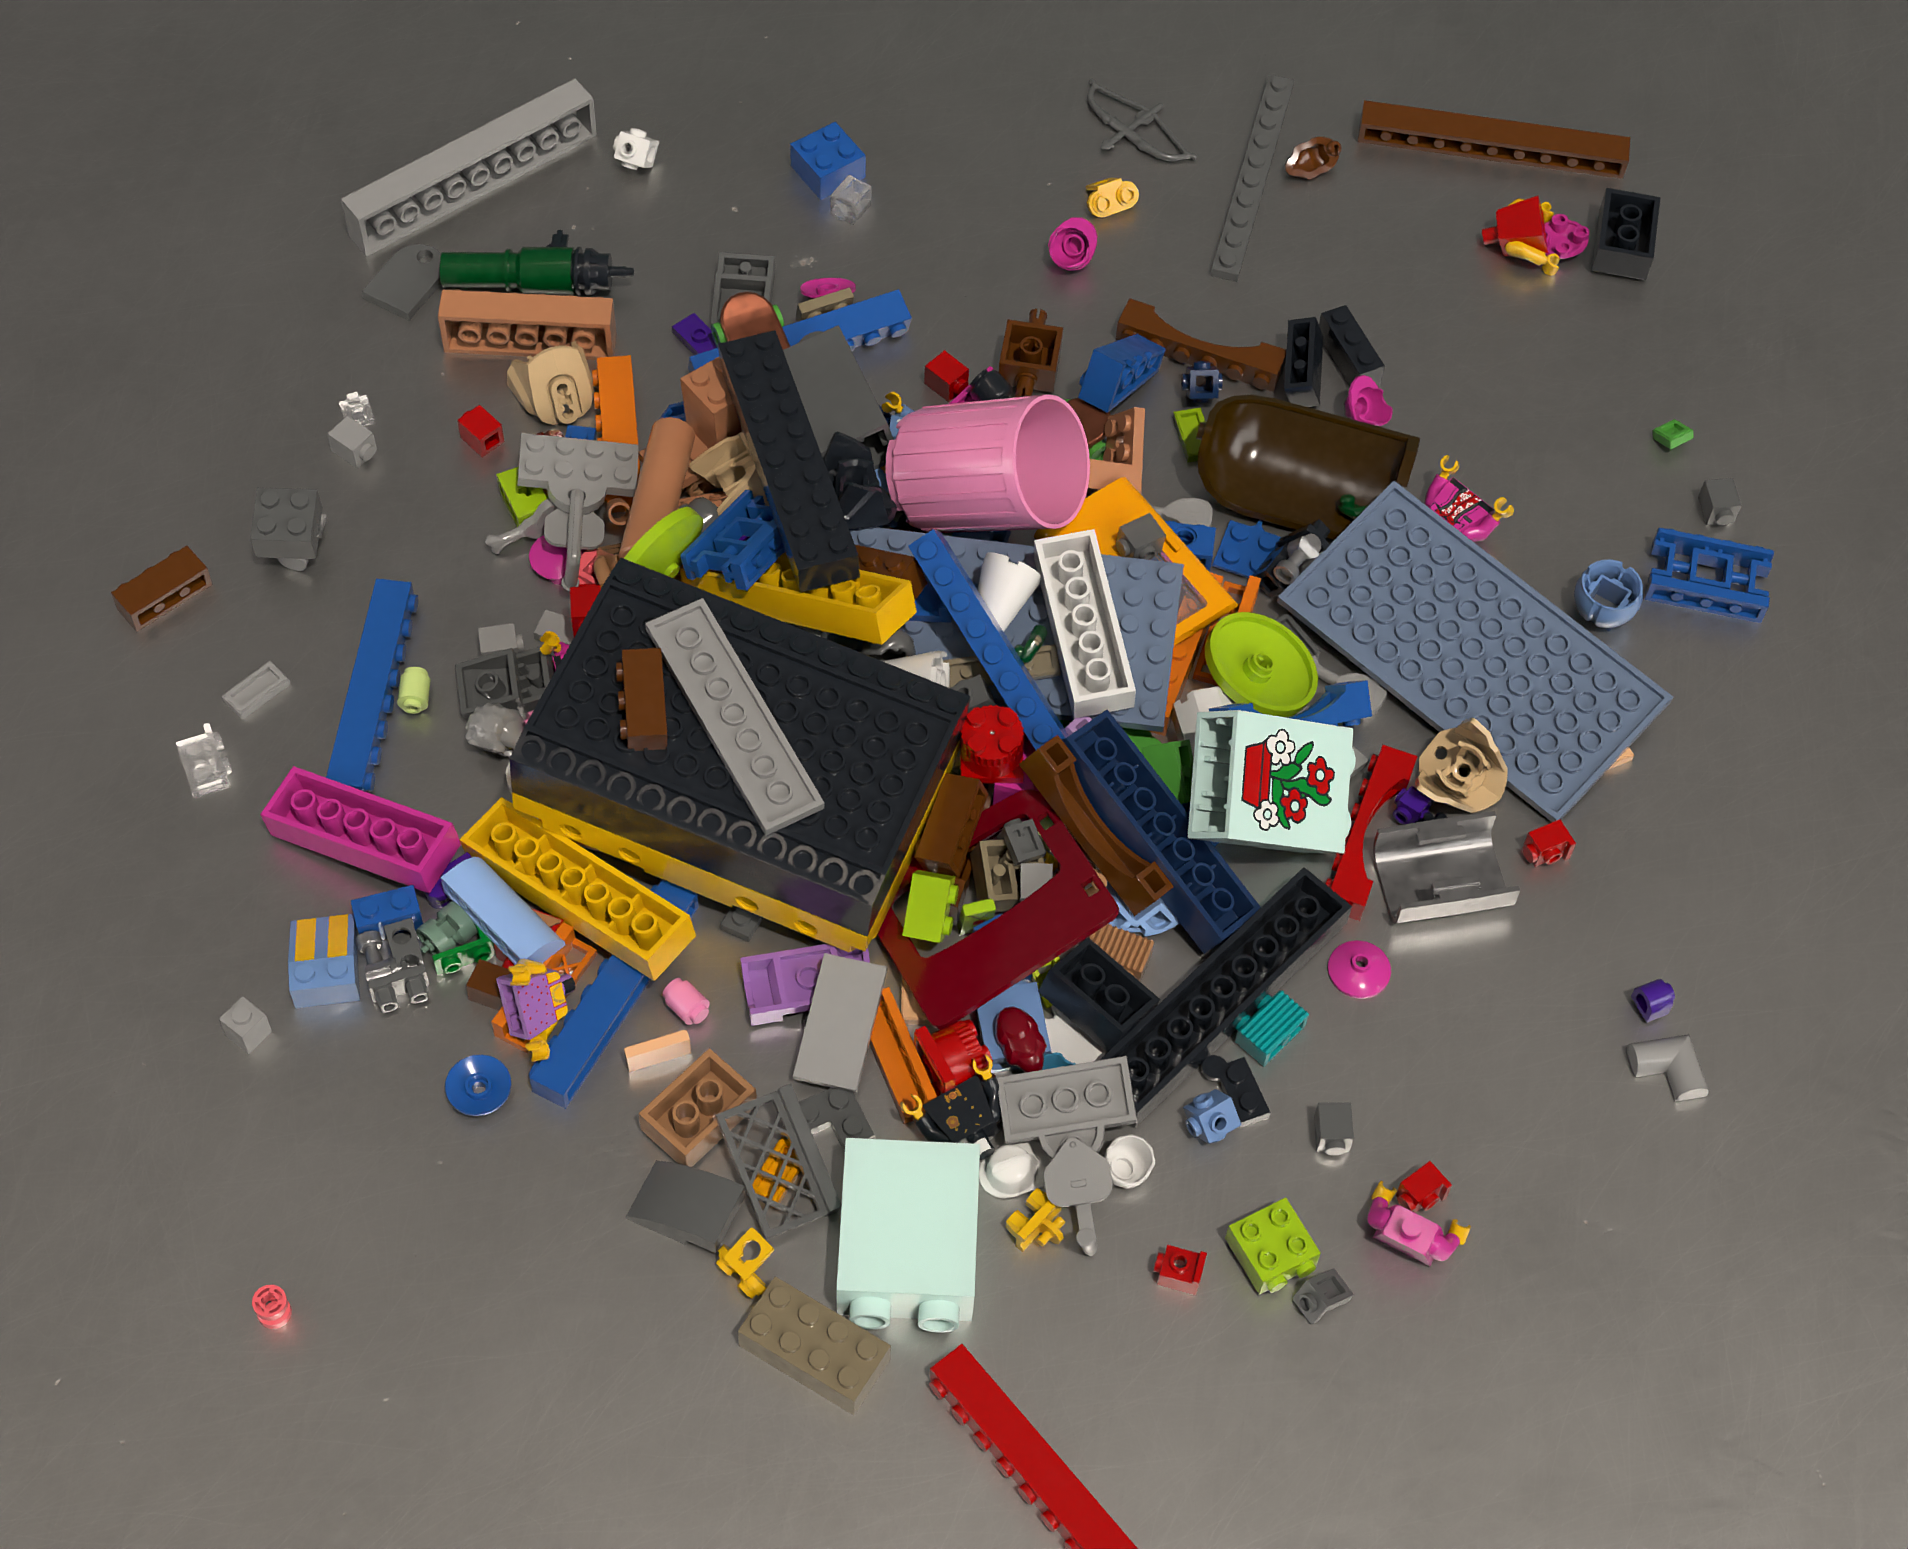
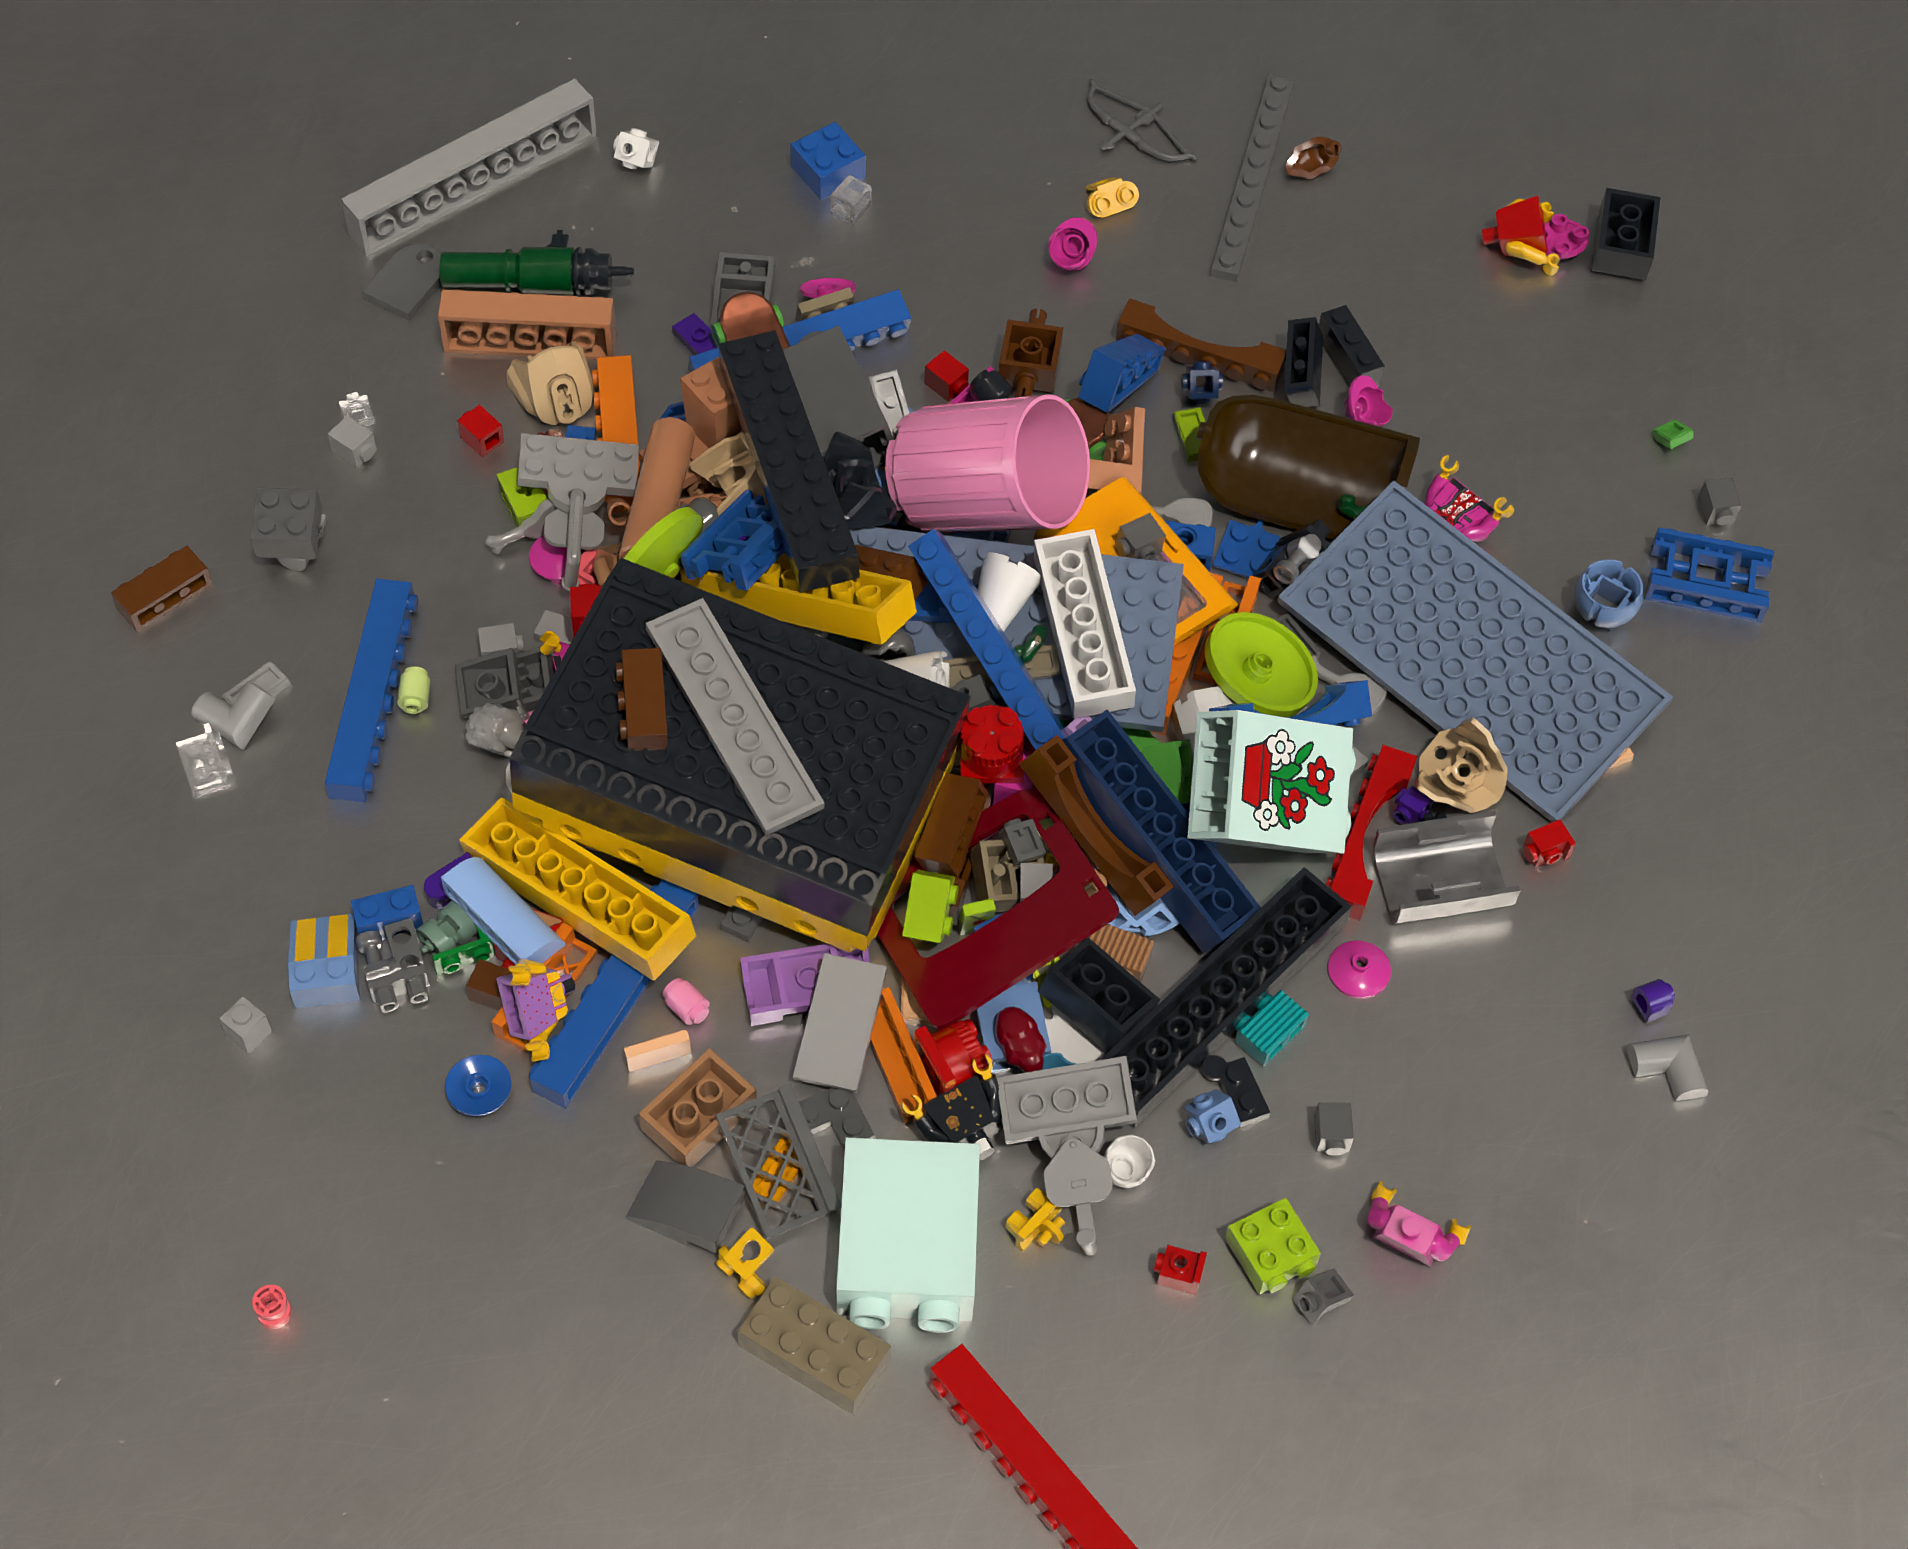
dark pink brick [260,766,461,894] -> none
white piece [979,1141,1052,1199] -> none
reddish brown brick [1358,100,1630,179] -> none
red brick [1395,1161,1452,1213] -> none
none -> light grey brick [191,681,276,750]
none -> light grey tile [869,370,909,440]

